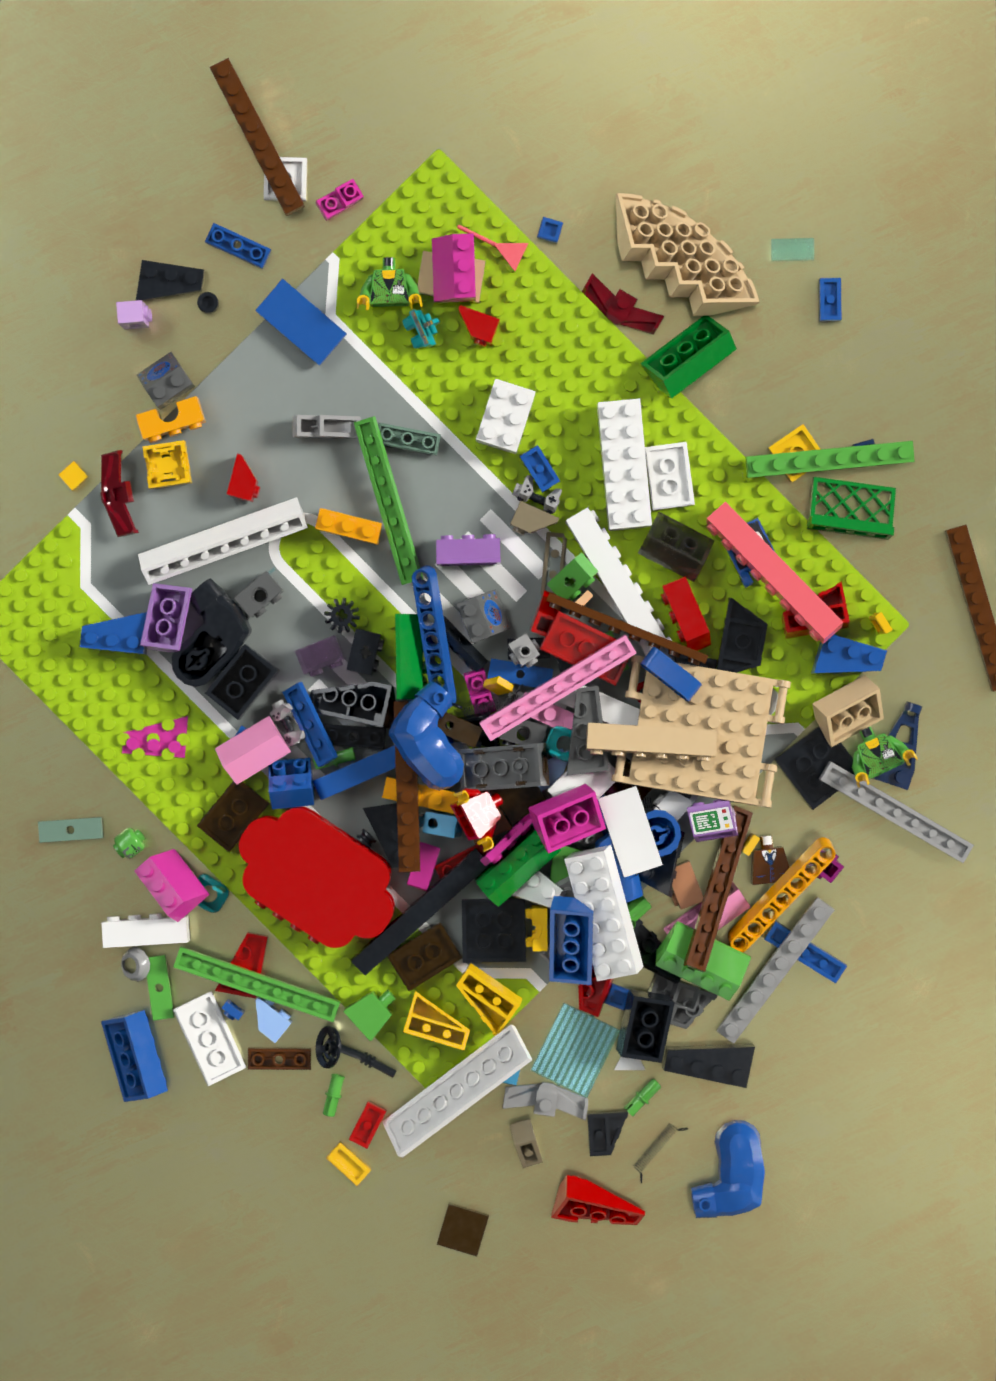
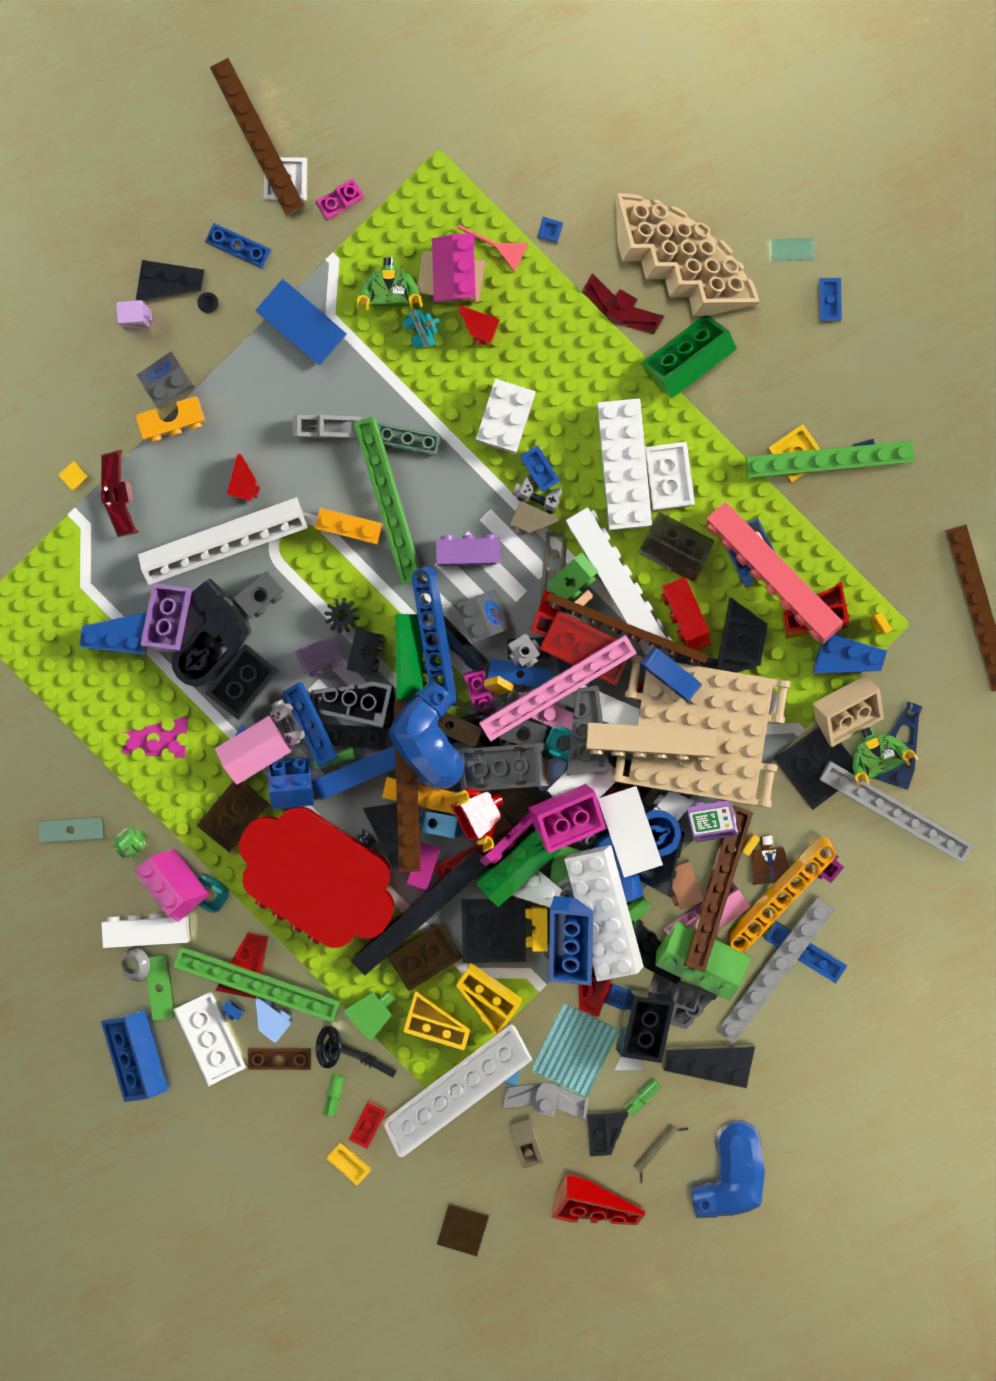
yellow brick [142,440,192,489] -> none
green fence [806,477,896,540] -> none

